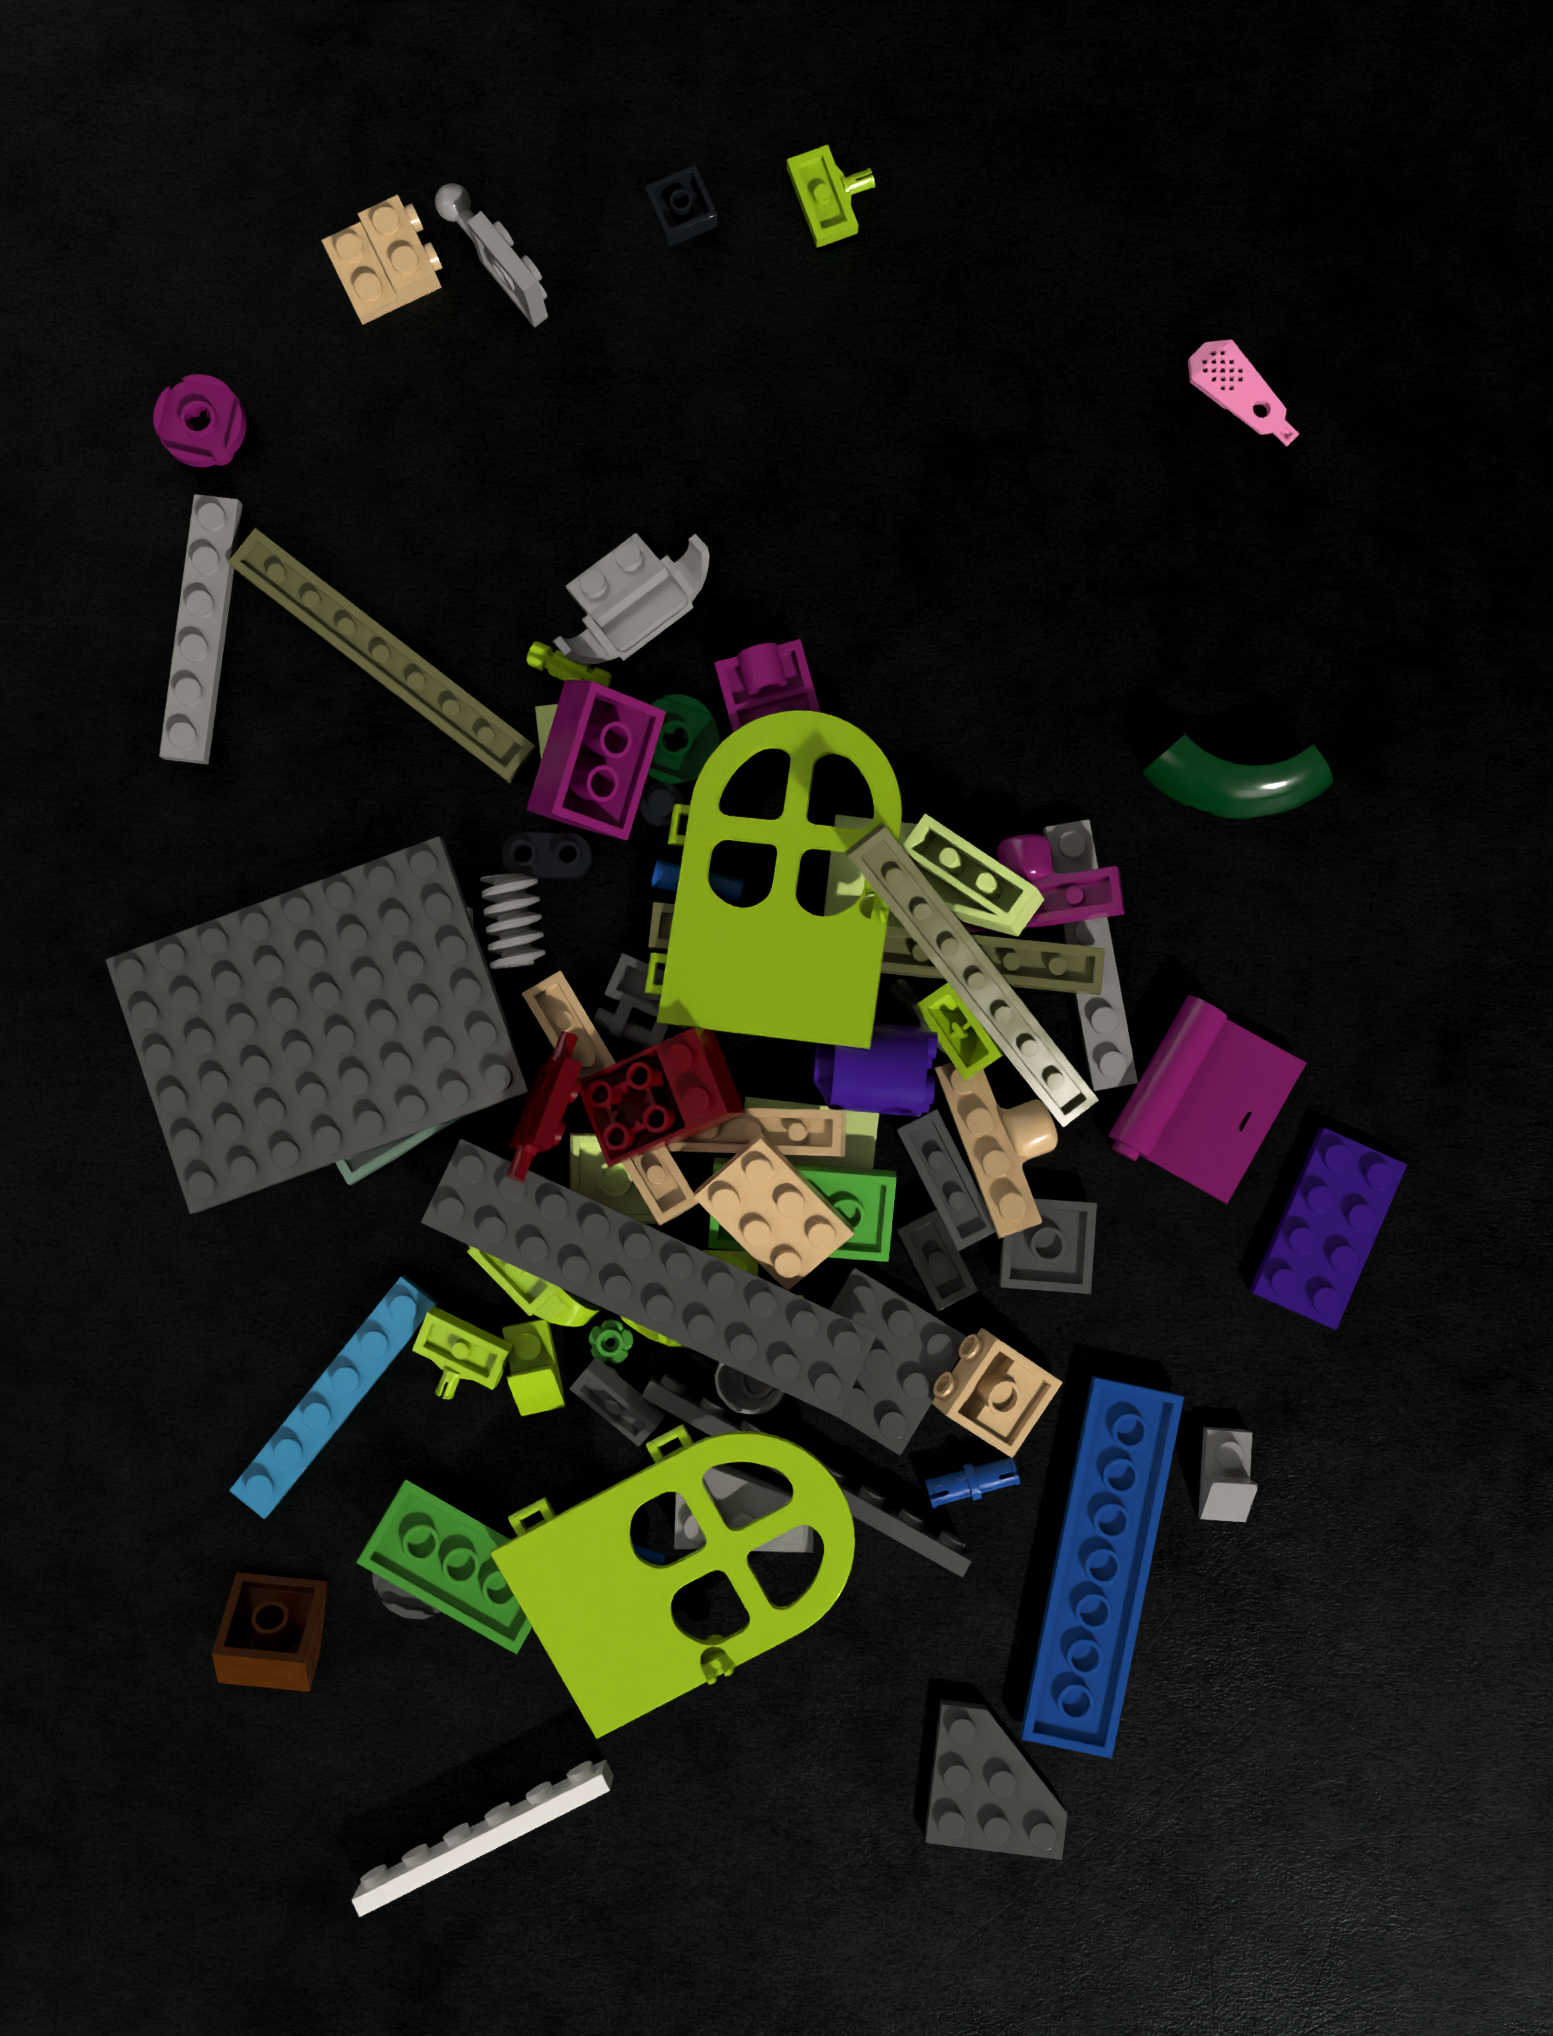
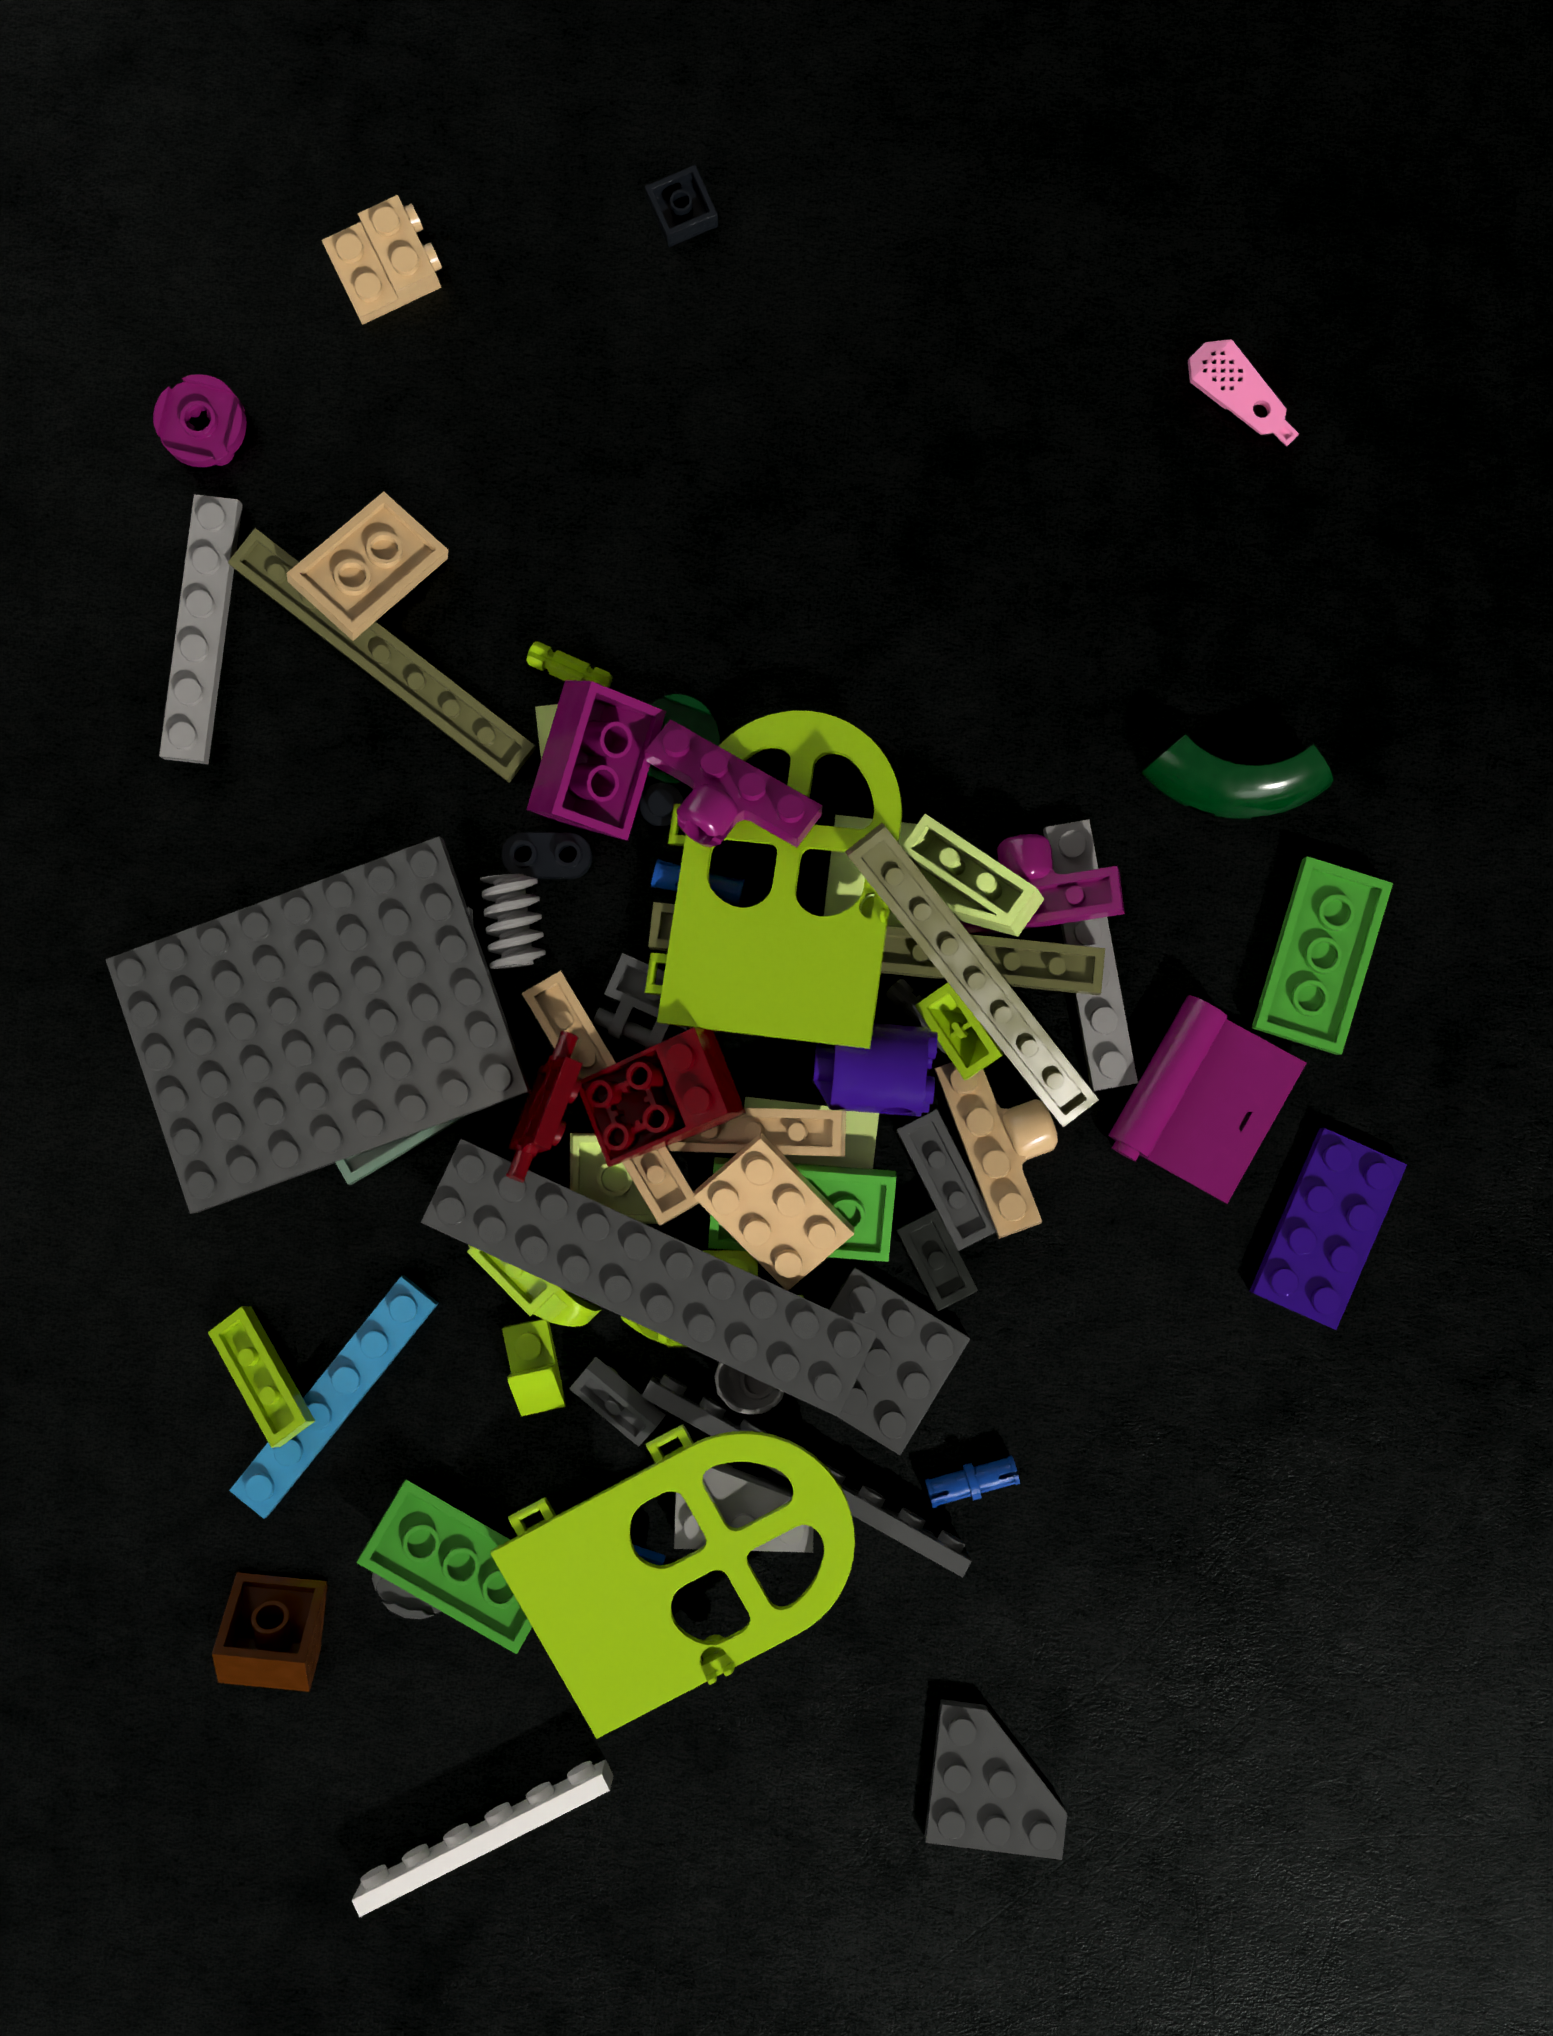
lime plate [412,1306,514,1400] -> none
light grey plate [435,183,548,328] -> none
light grey plate [553,533,709,664] -> none
bright green plate [589,1319,633,1364] -> none
magenta plate [714,639,821,733] -> none
lime plate [787,145,875,248] -> none
tan plate [932,1328,1063,1458] -> none
dark grey plate [998,1198,1097,1294] -> none
blue plate [1020,1375,1184,1759] -> none
light grey slope [1198,1427,1258,1522] -> none
none -> lime plate [208,1306,315,1448]
none -> tan plate [287,491,448,641]
none -> magenta plate [645,719,823,848]
none -> bright green plate [1252,856,1393,1055]

